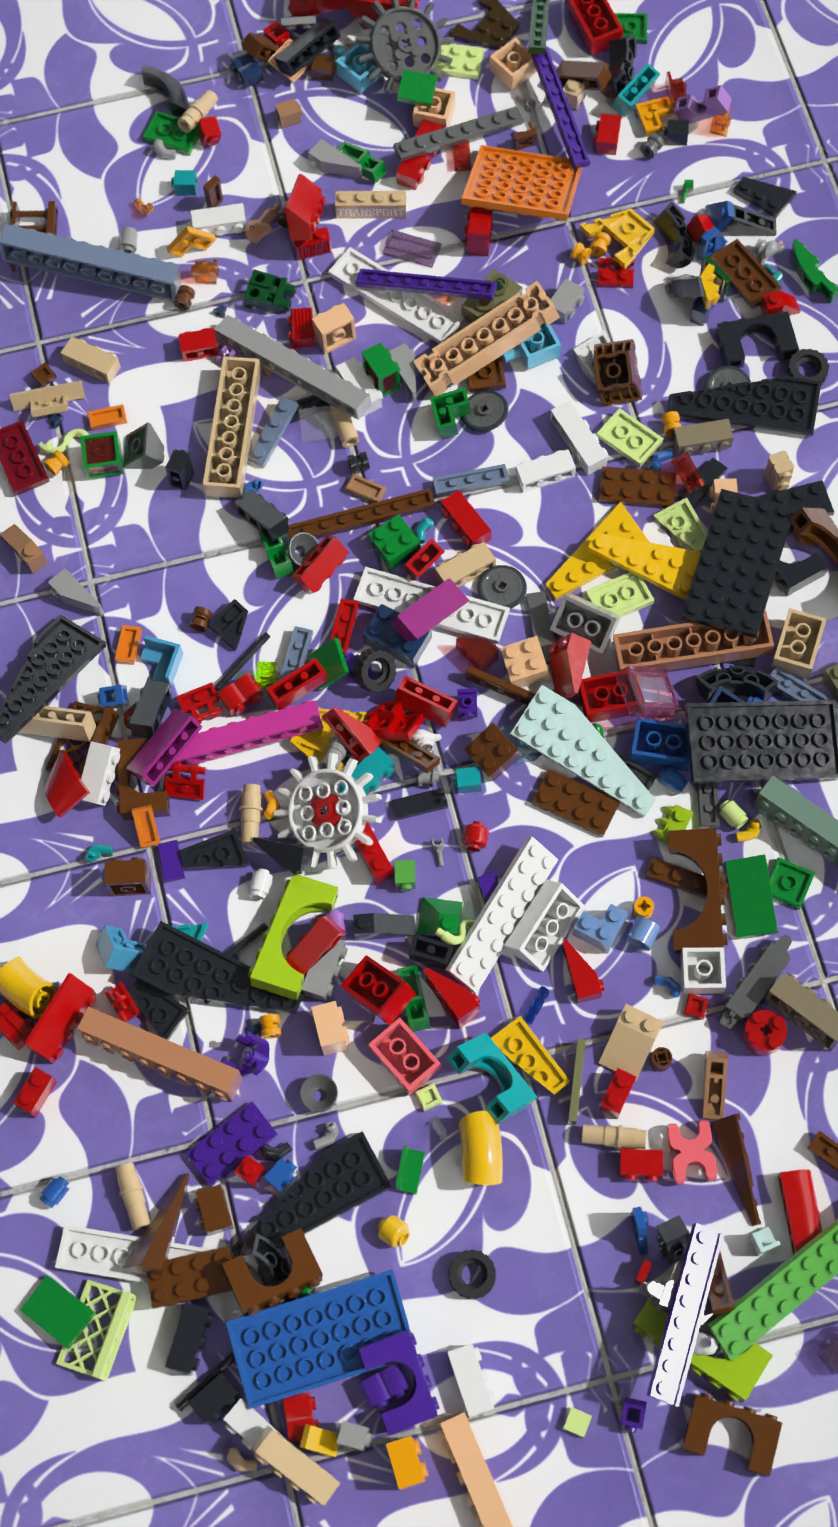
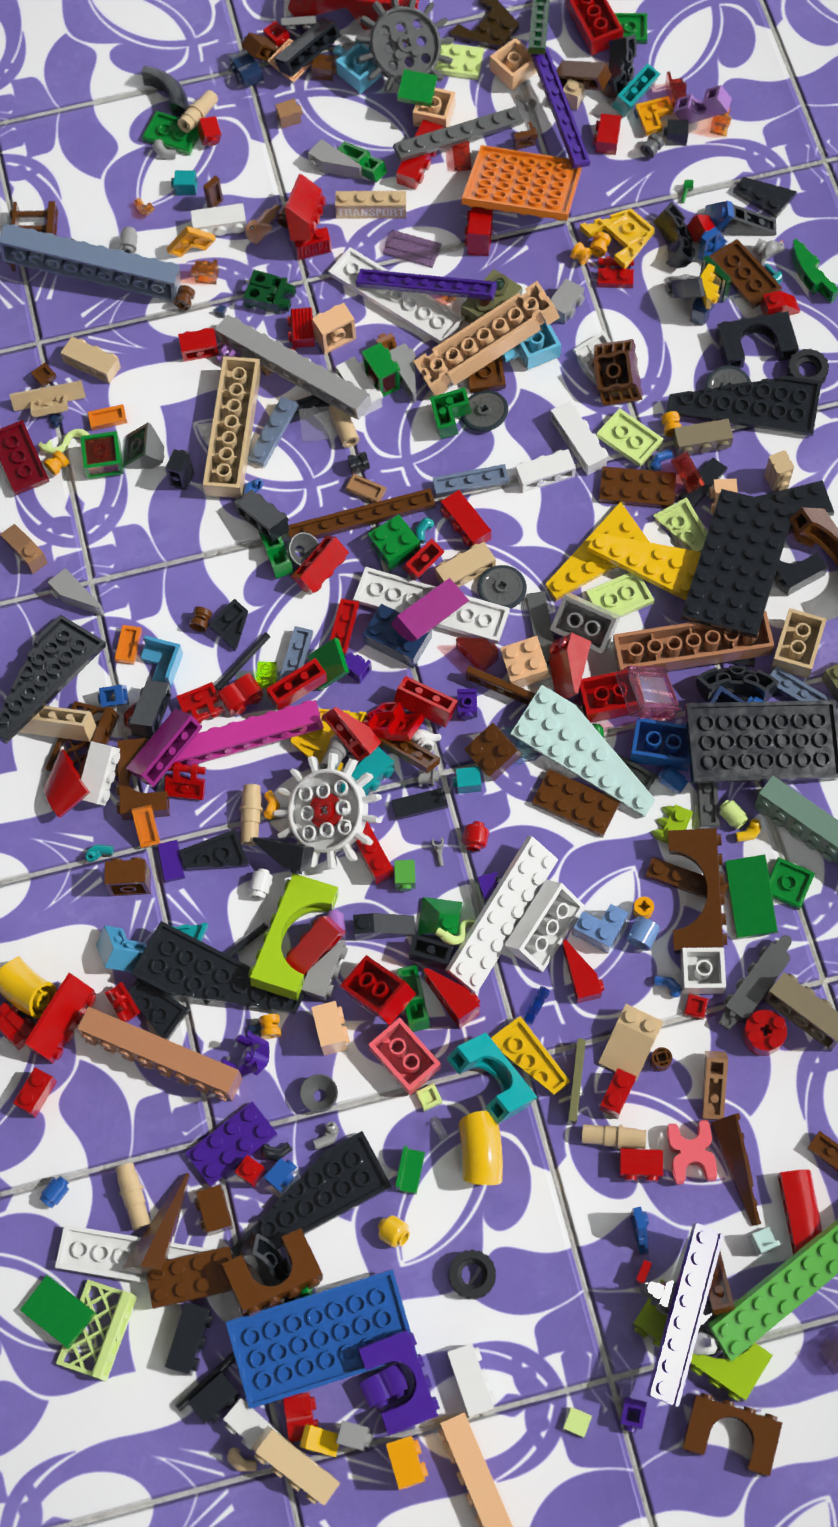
black tyre [353,648,397,692] -> none
black brick [655,1215,690,1265] -> none
none -> dark orange tile [375,333,397,351]

